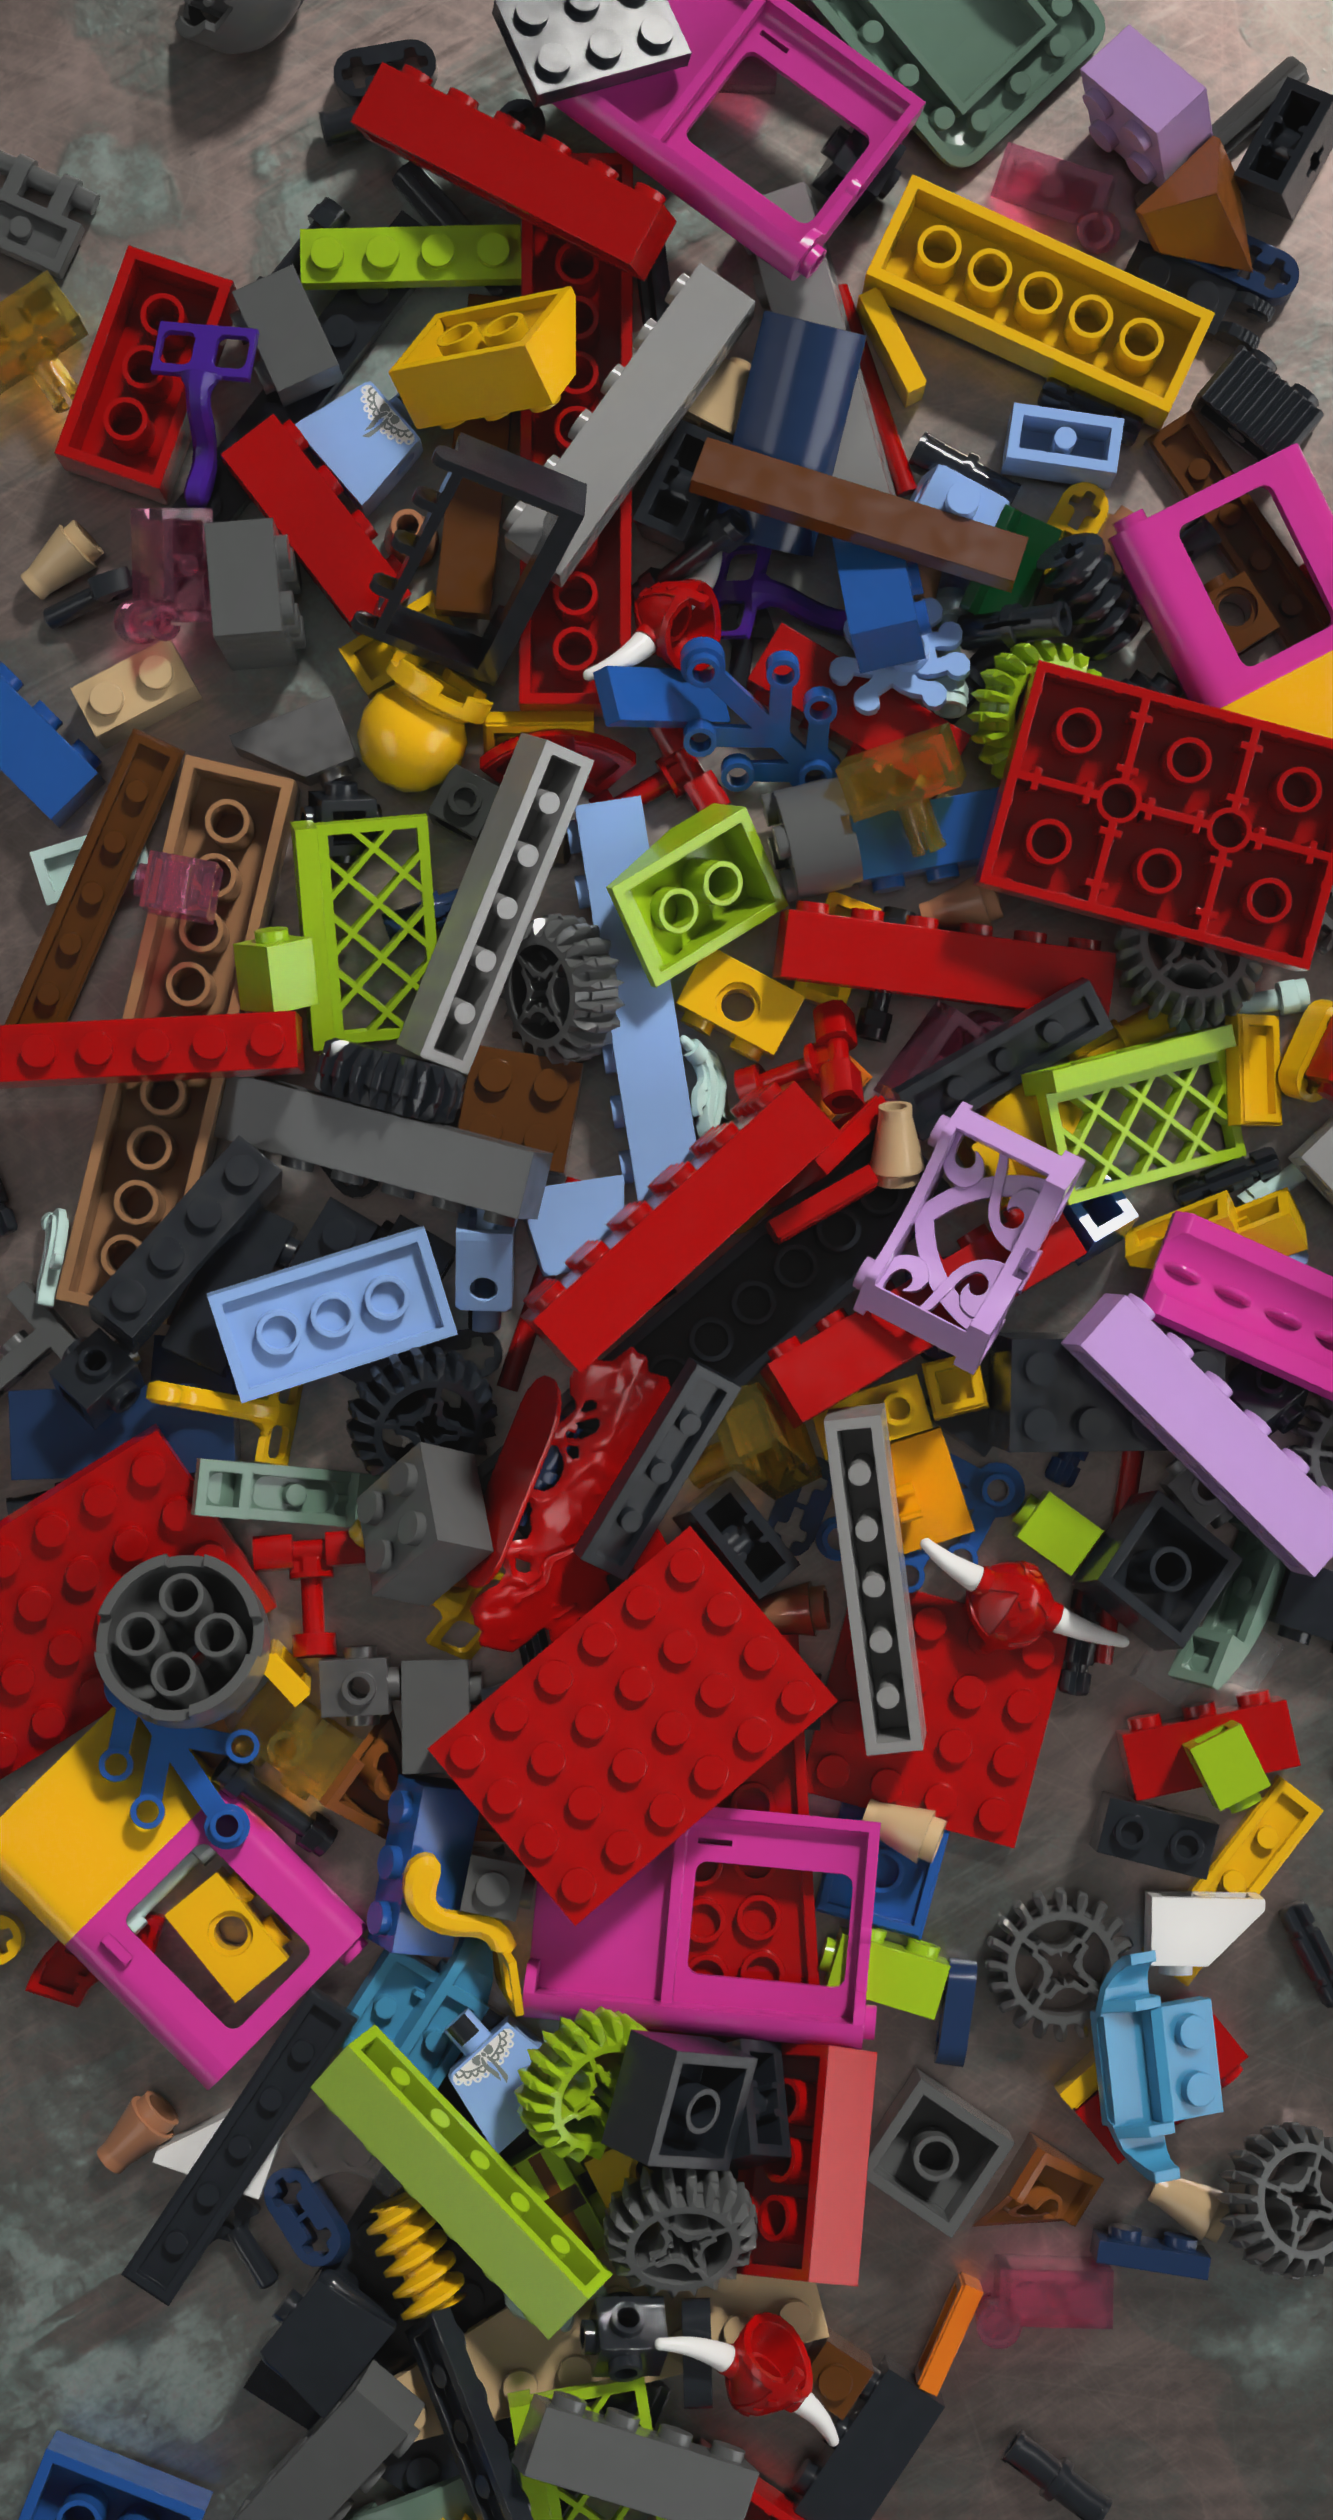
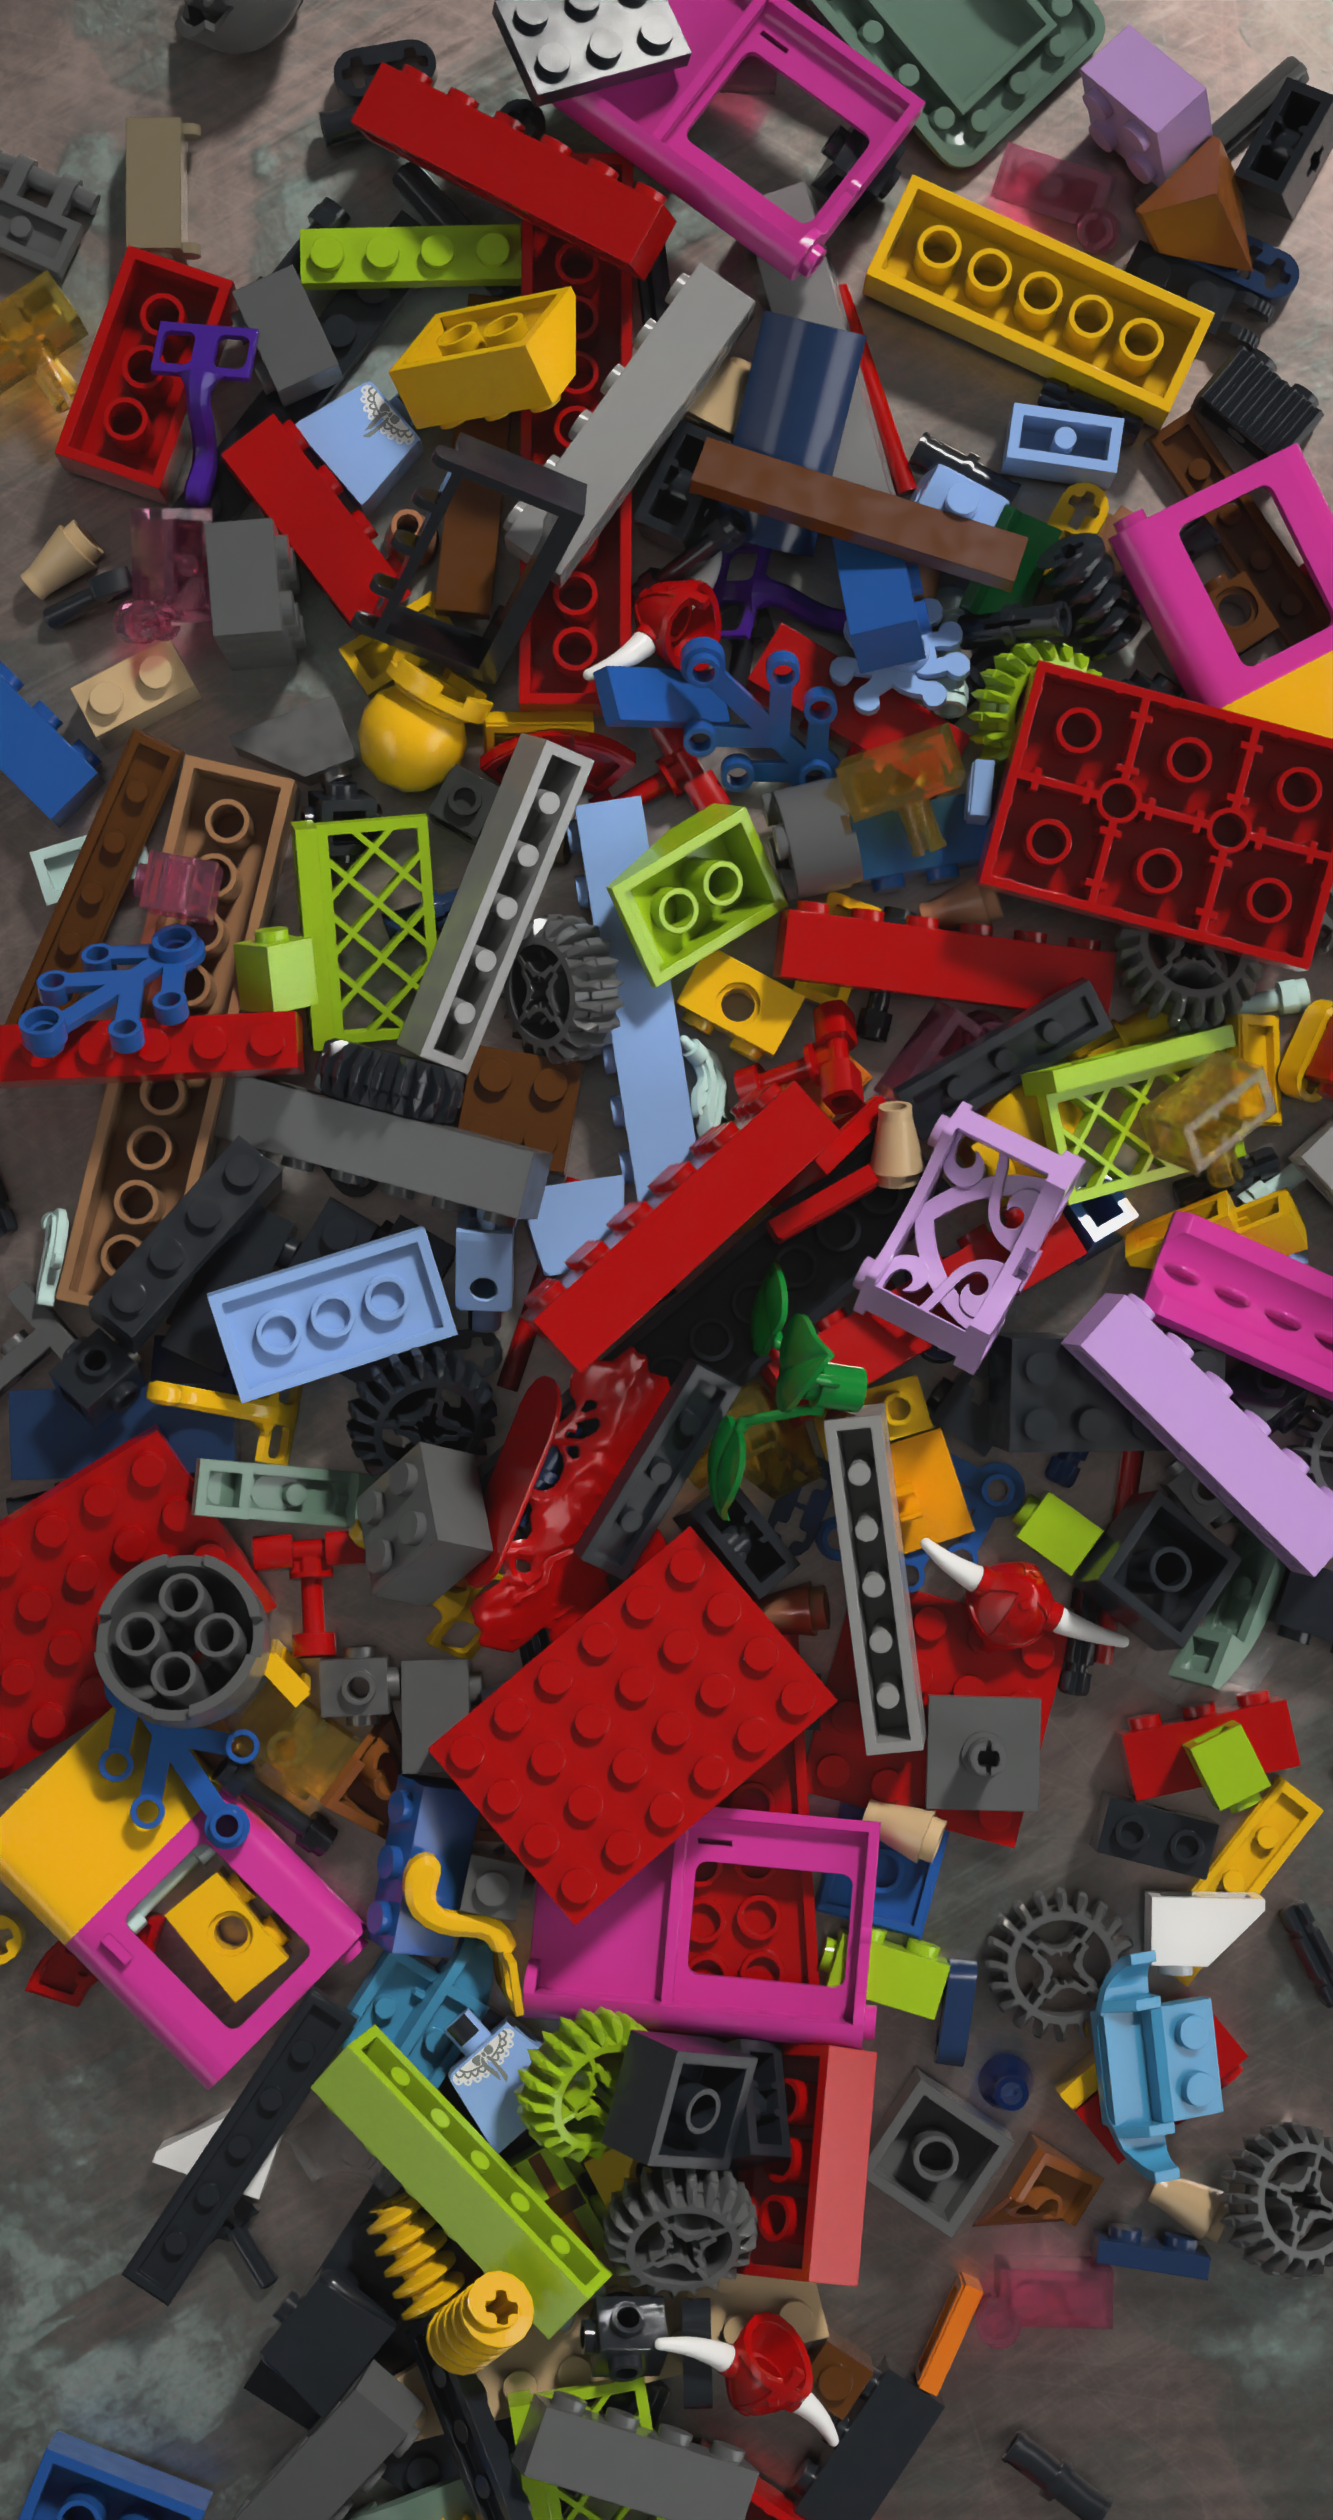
nougat cone [97,2091,179,2174] -> none
dark blue beam [264,2168,350,2267] -> none
yellow tile [856,287,927,408] -> none
yellow tile [921,1356,990,1421] -> none
none -> blue plant [18,924,206,1058]
none -> dark tan brick [126,117,201,265]
none -> yellow piece [426,2271,534,2376]
none -> green plant [707,1260,867,1521]
none -> dark grey tile [925,1694,1041,1812]
none -> light blue tile [963,759,995,825]
none -> clear blue cone [978,2054,1034,2111]
none -> clear yellow brick [1138,1050,1278,1188]

